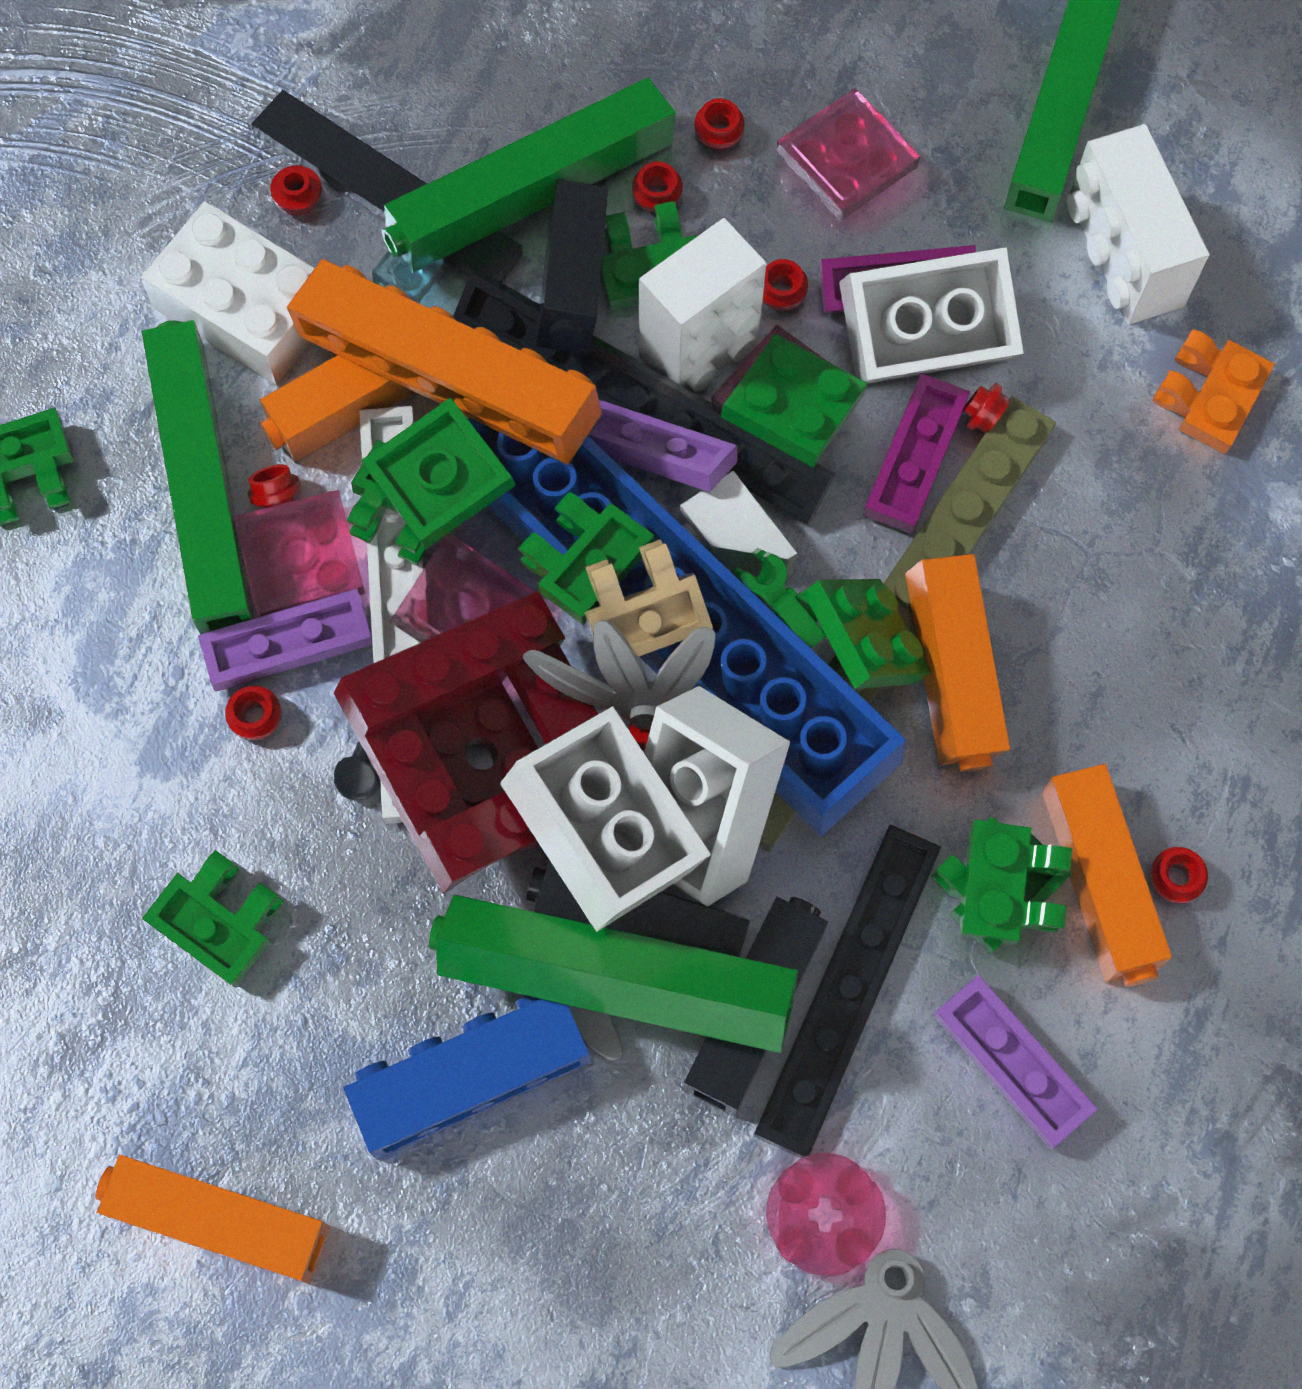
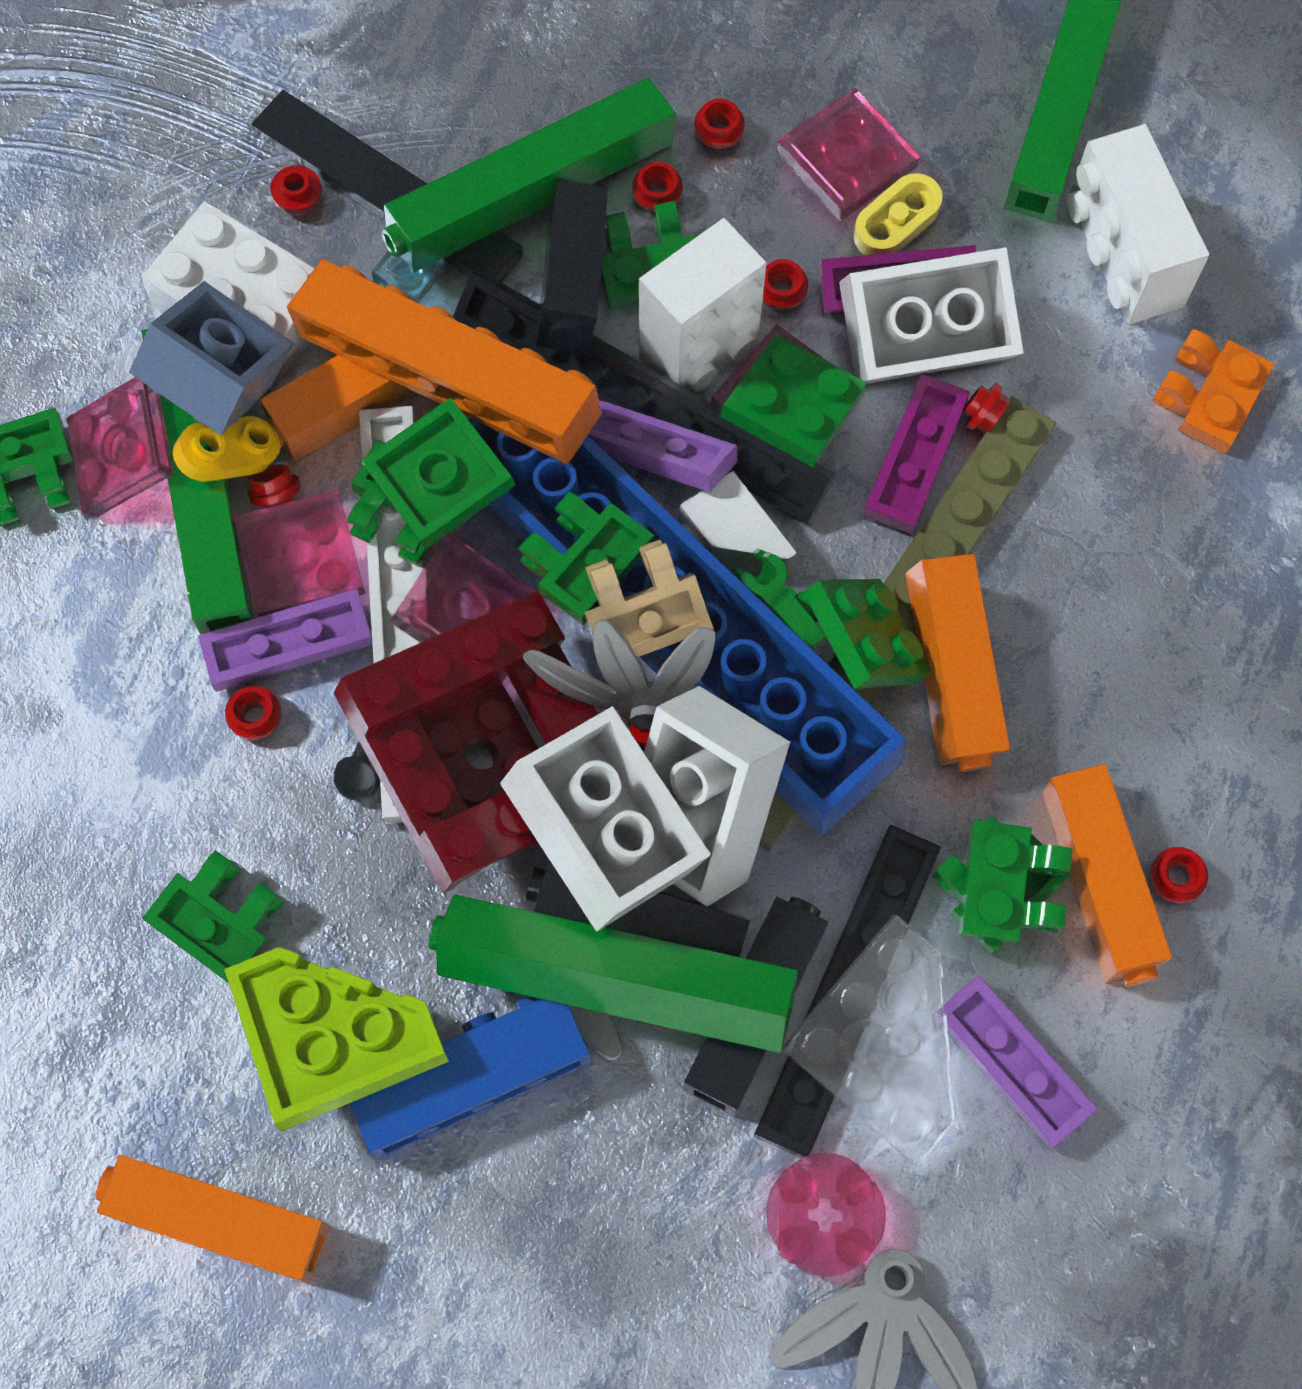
none -> clear pink plate [67,377,174,517]
none -> sand blue brick [129,281,294,435]
none -> yellow plate [173,416,281,482]
none -> lime plate [224,947,449,1132]
none -> clear plate [782,915,955,1168]
none -> light yellow plate [854,173,943,255]

